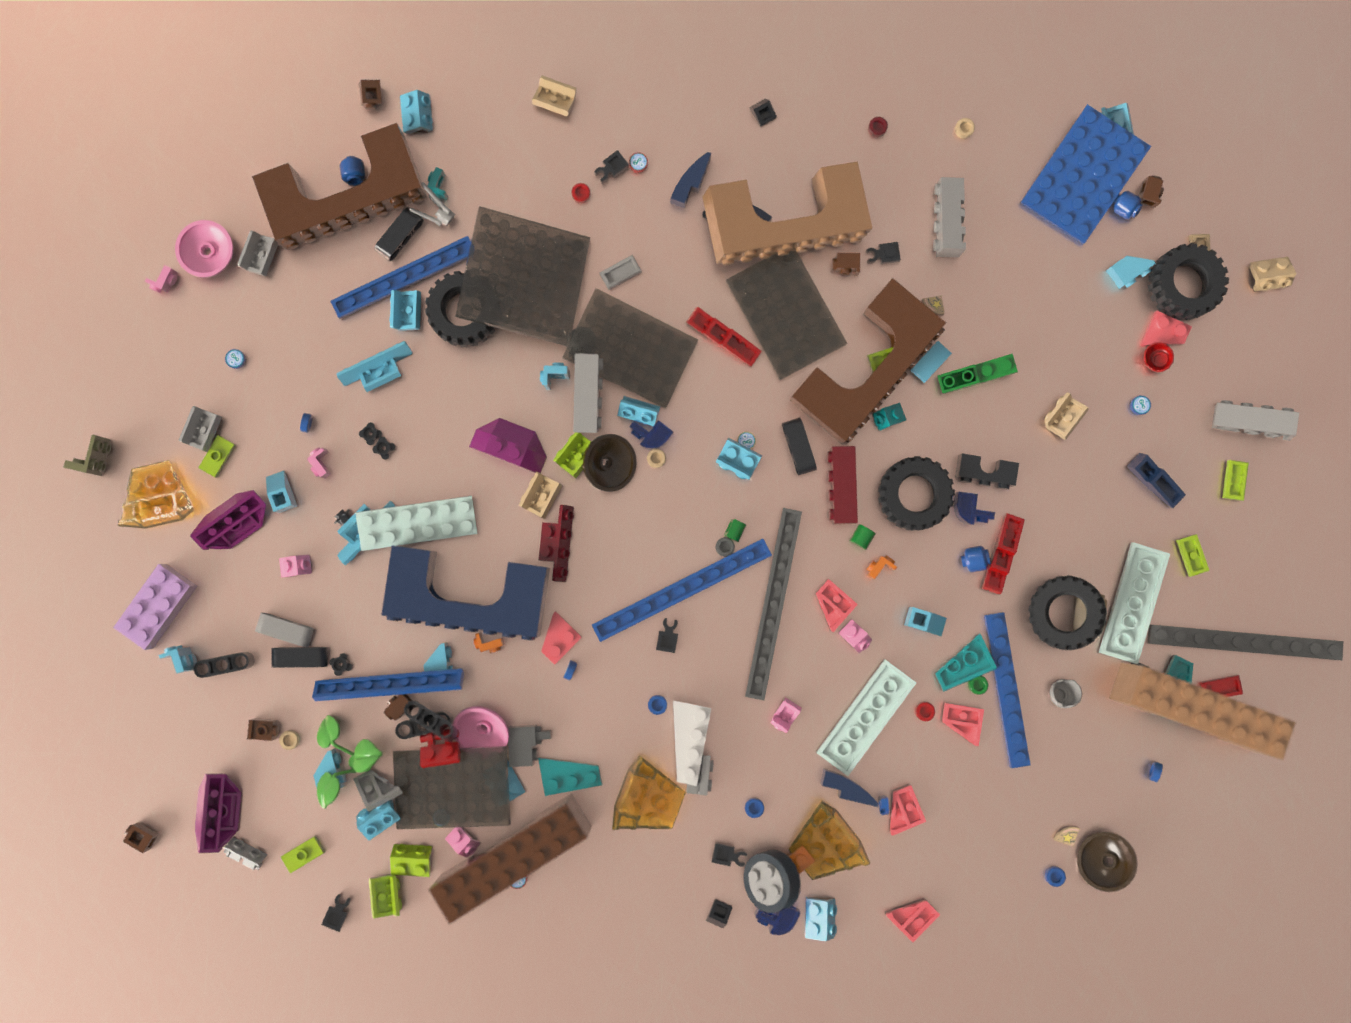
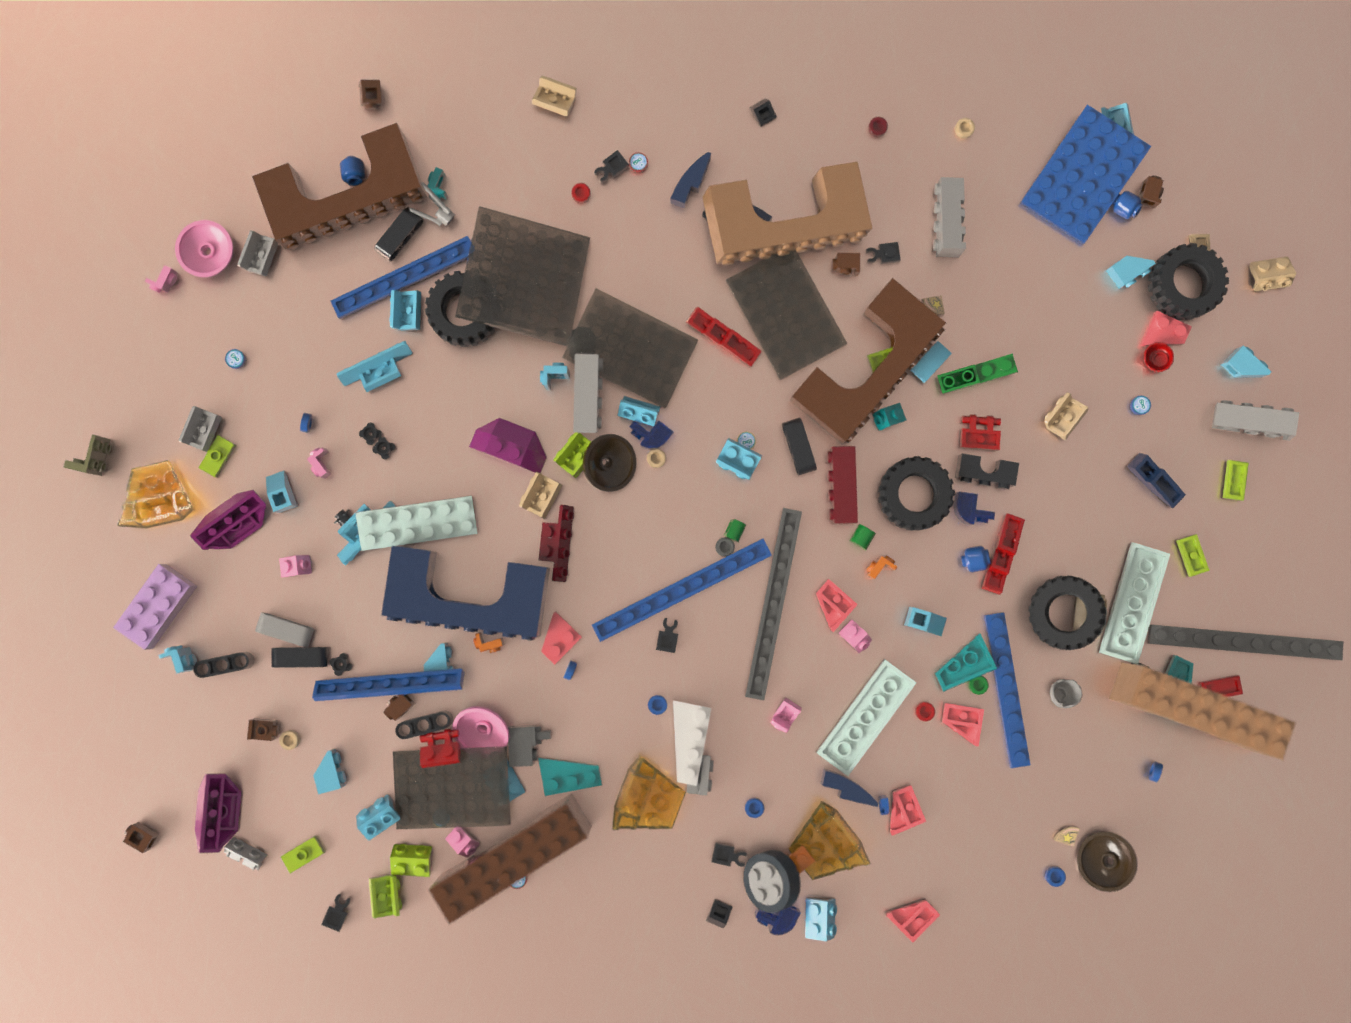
bright green plant [317,715,383,809] -> none
light grey wing [353,770,403,812] -> none
medium azure bracket [400,90,433,134] -> none
black beam [404,701,458,742] -> none
light grey tile [599,255,642,290] -> none
none -> red plate [960,414,1001,451]
none -> medium azure slope [1221,345,1271,378]

